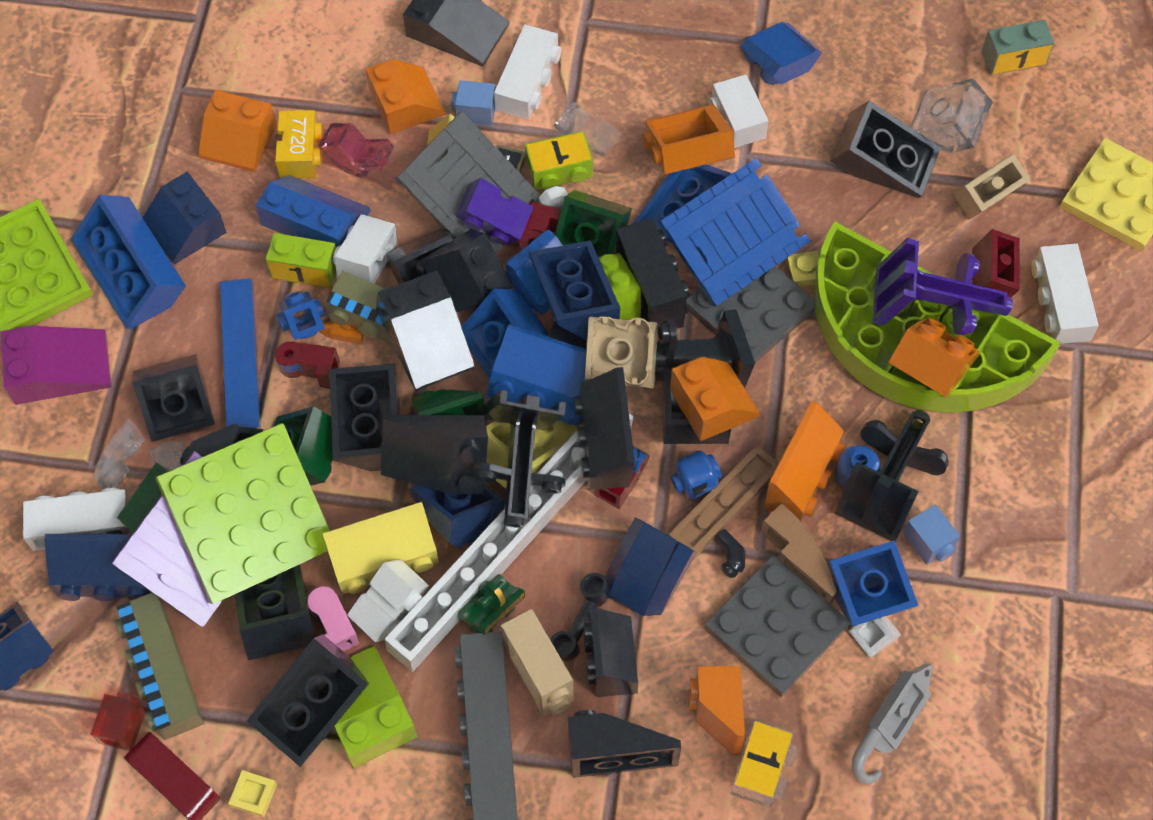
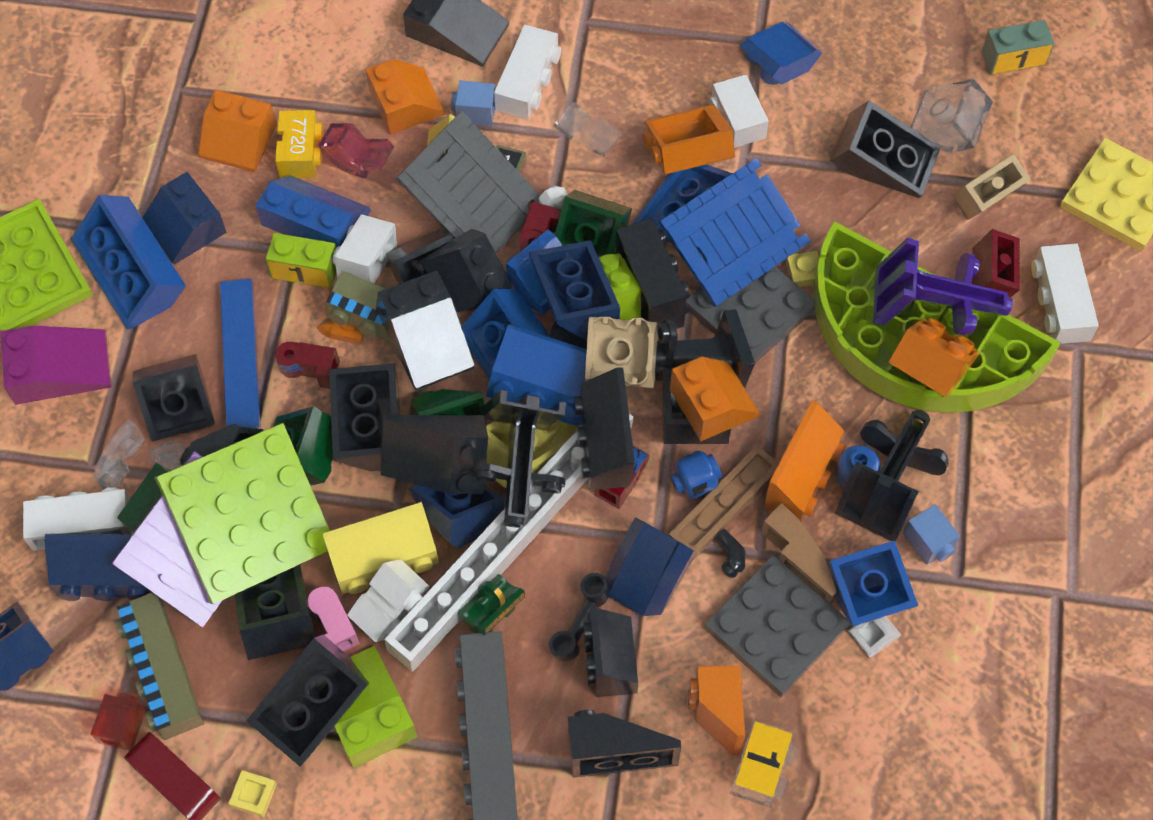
blue brick [277,291,325,340] -> none
dark purple brick [456,178,534,245] -> none
tan window [501,609,574,717] -> none
brick [525,131,593,190] -> none
light grey plate [852,664,933,784] -> none

